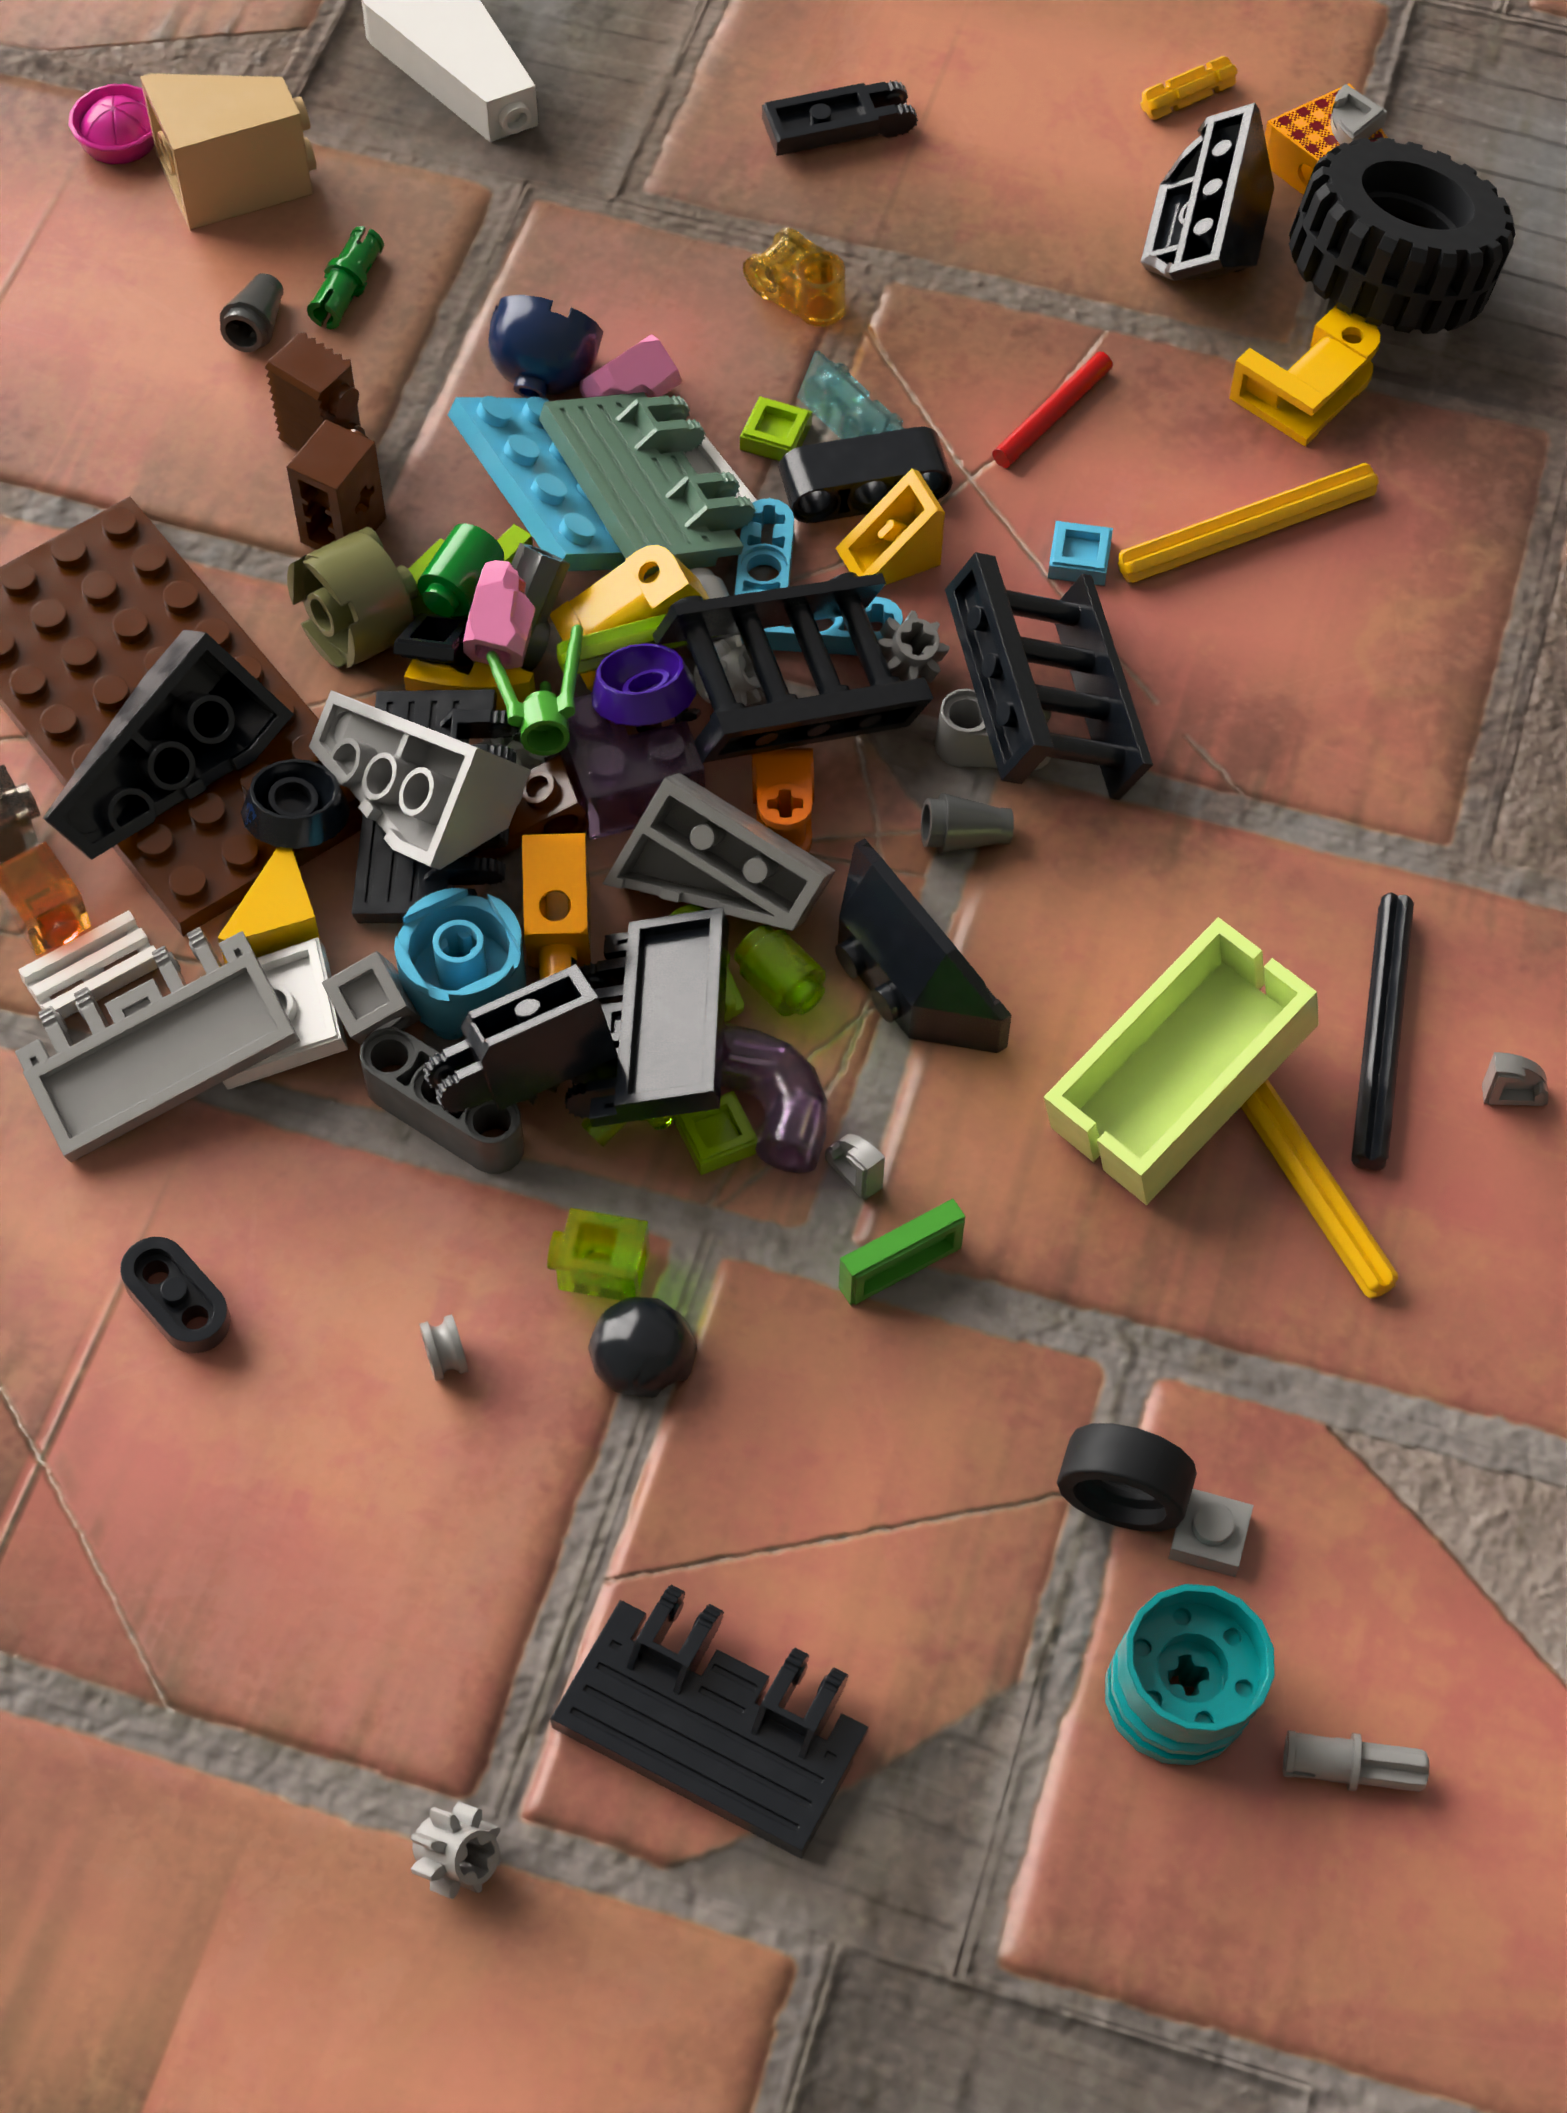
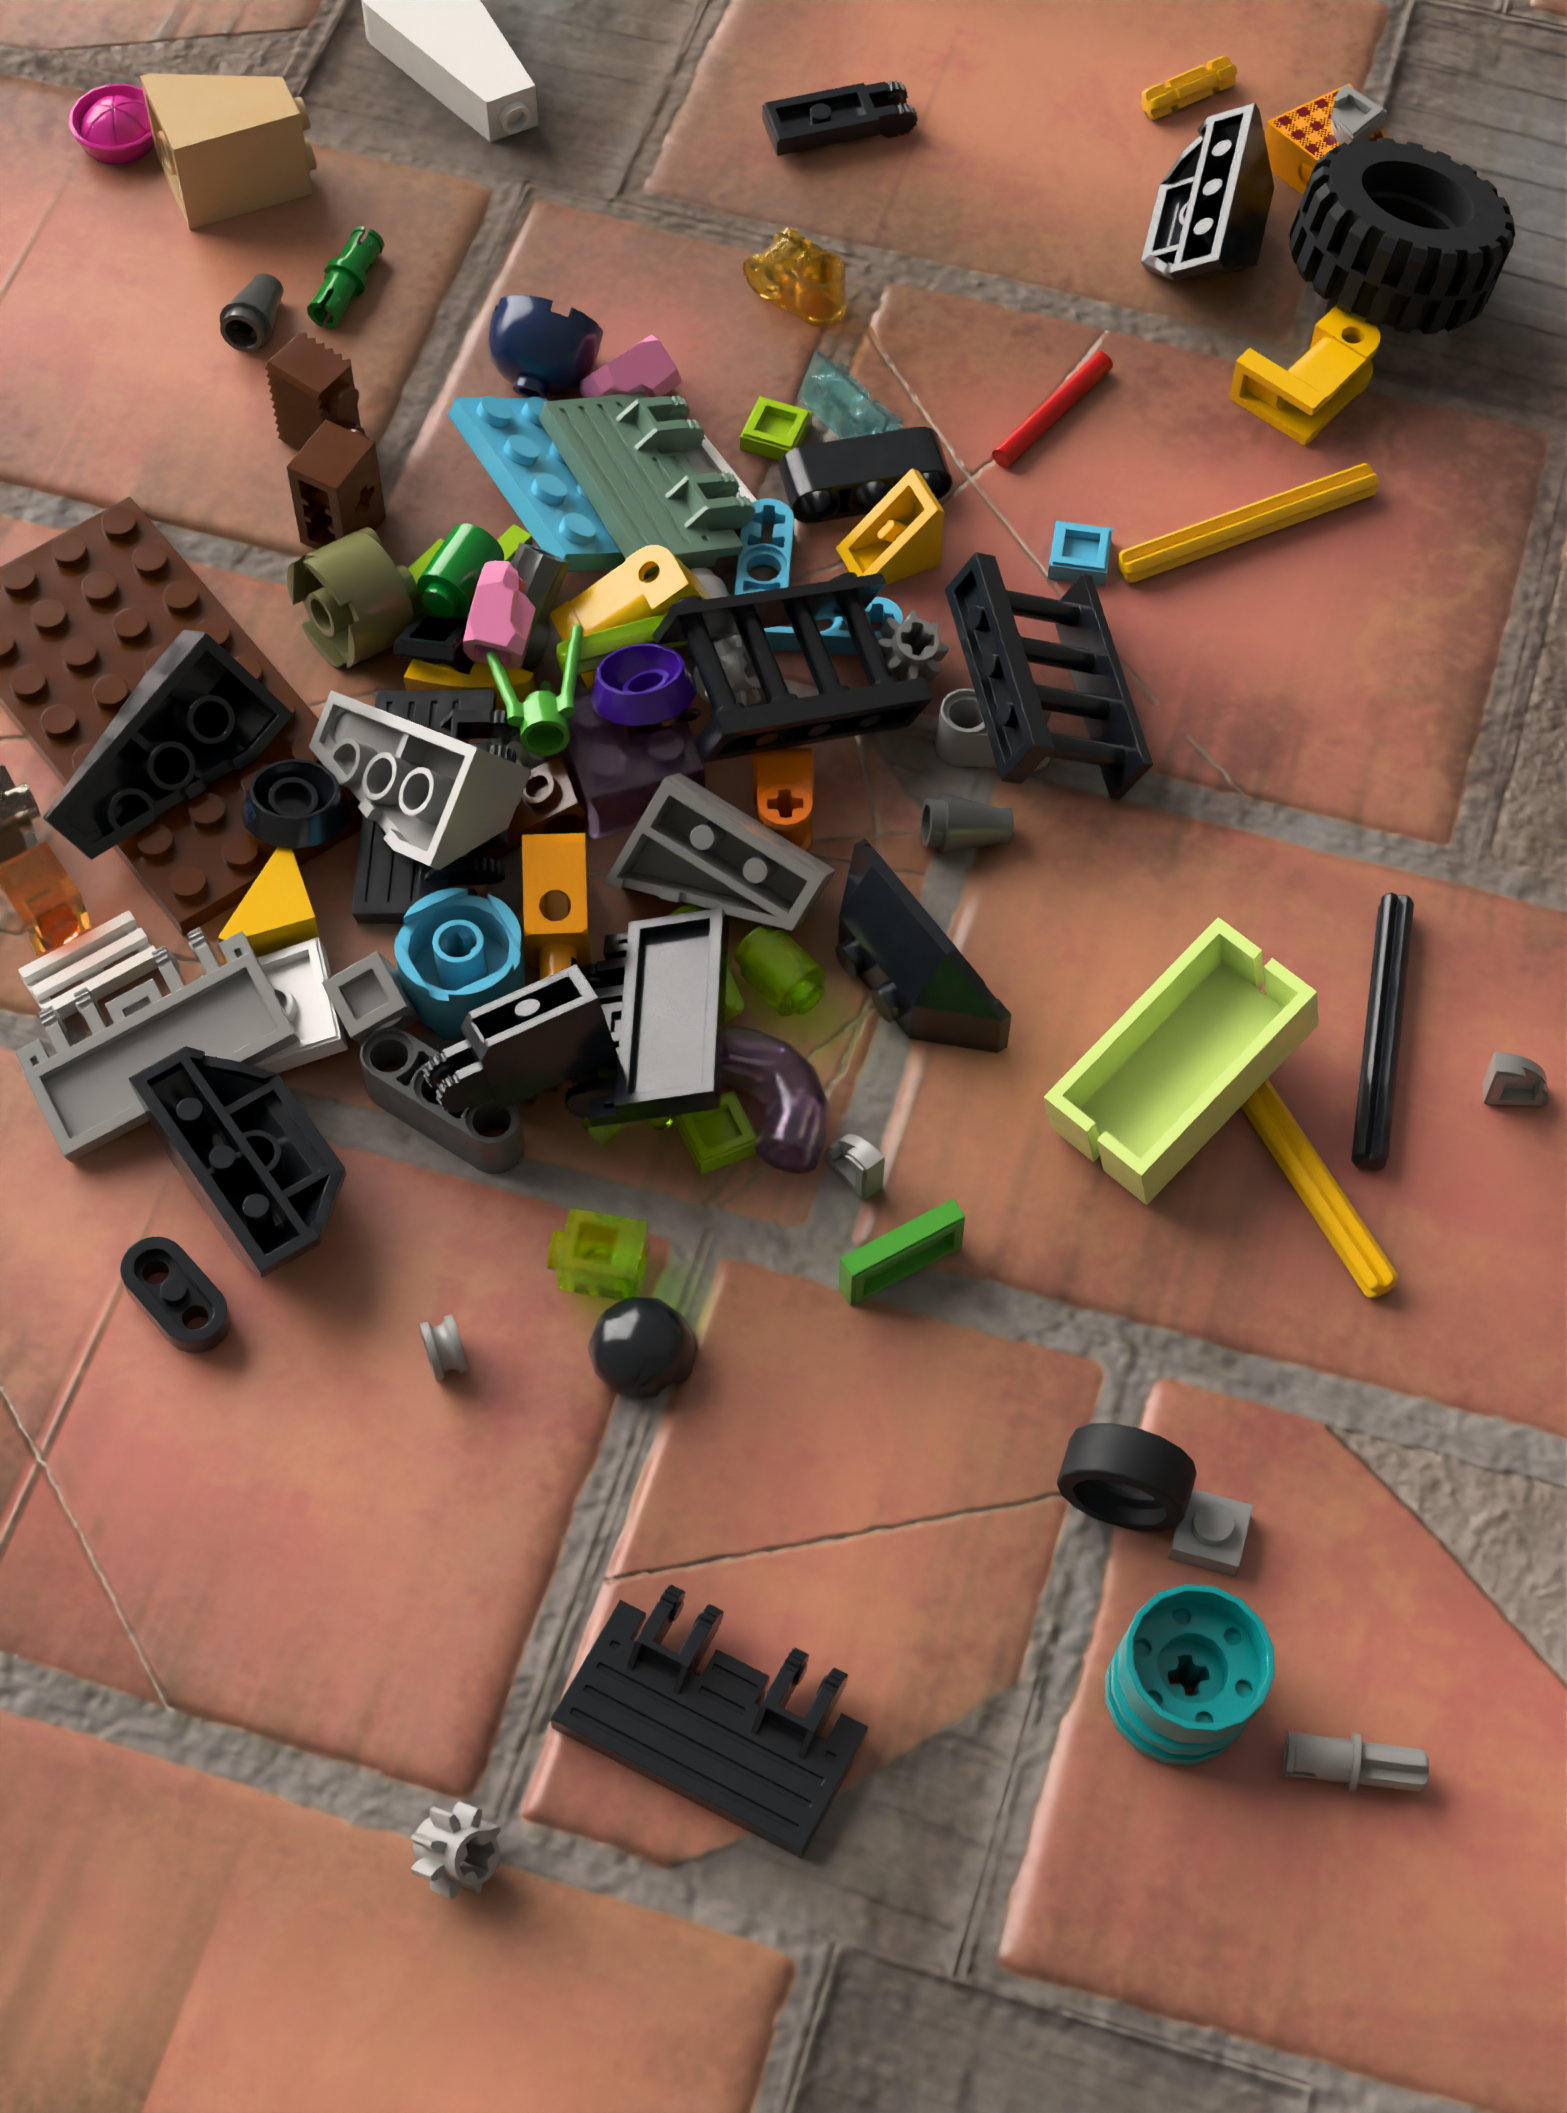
none -> black wedge [129,1046,346,1278]

